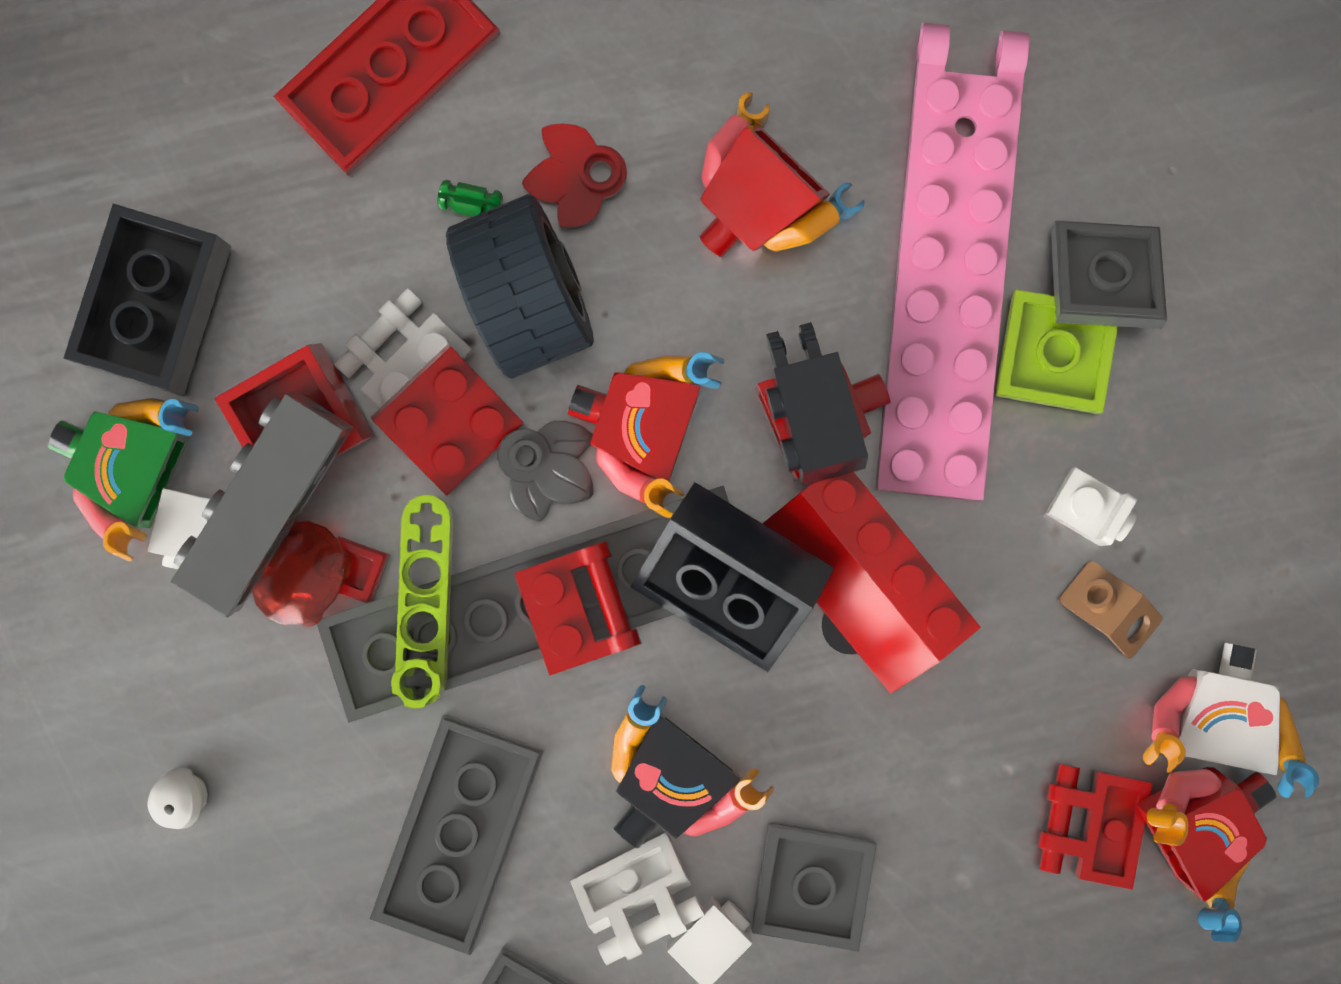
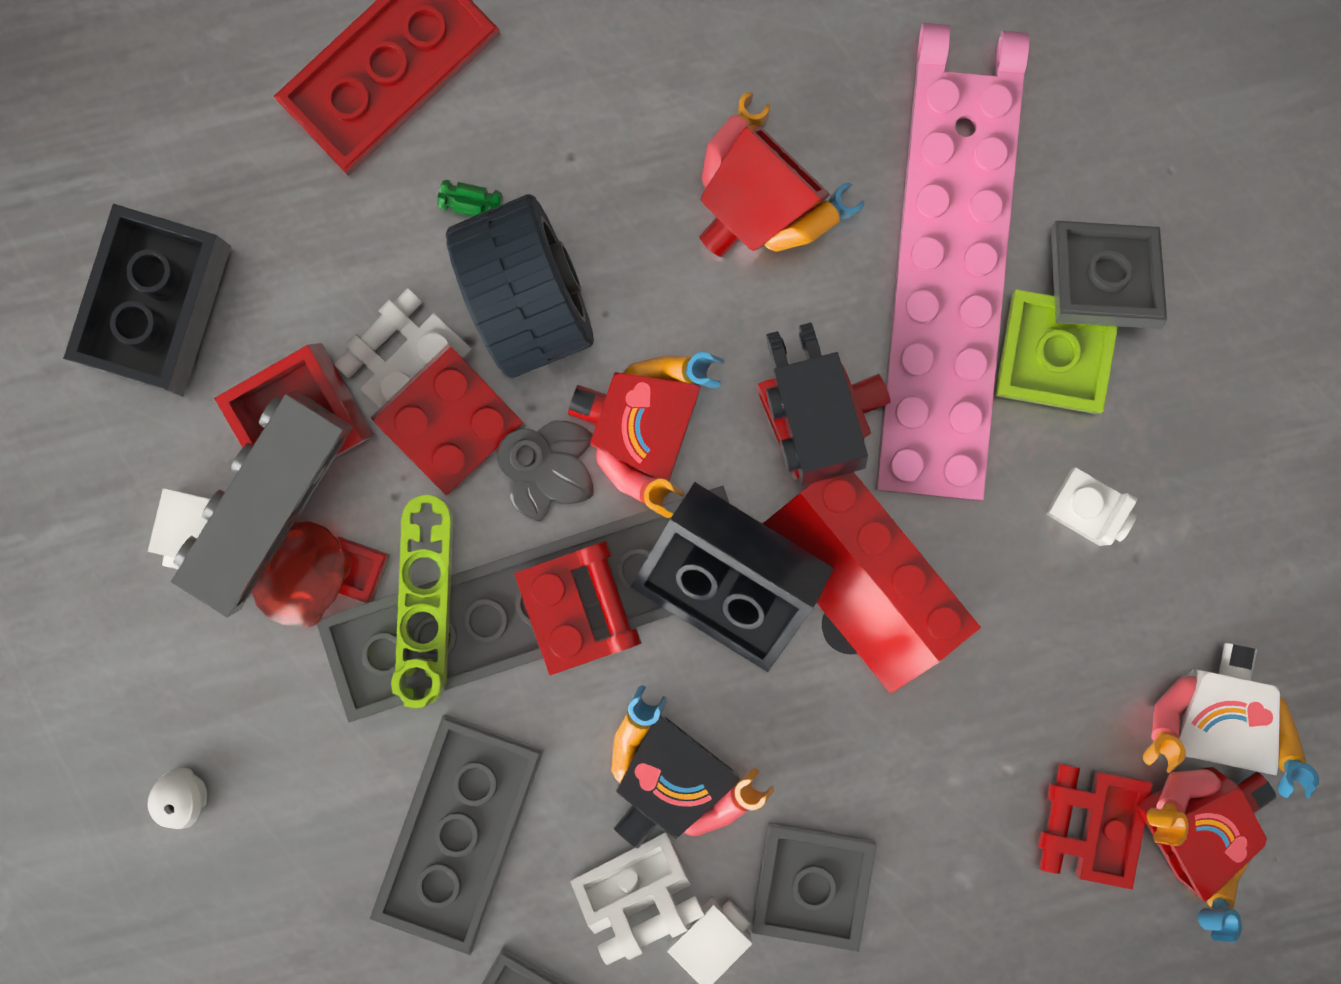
torso [48,398,199,561] -> none
red plate [522,123,627,228] -> none
medium nougat bracket [1059,561,1163,659] -> none

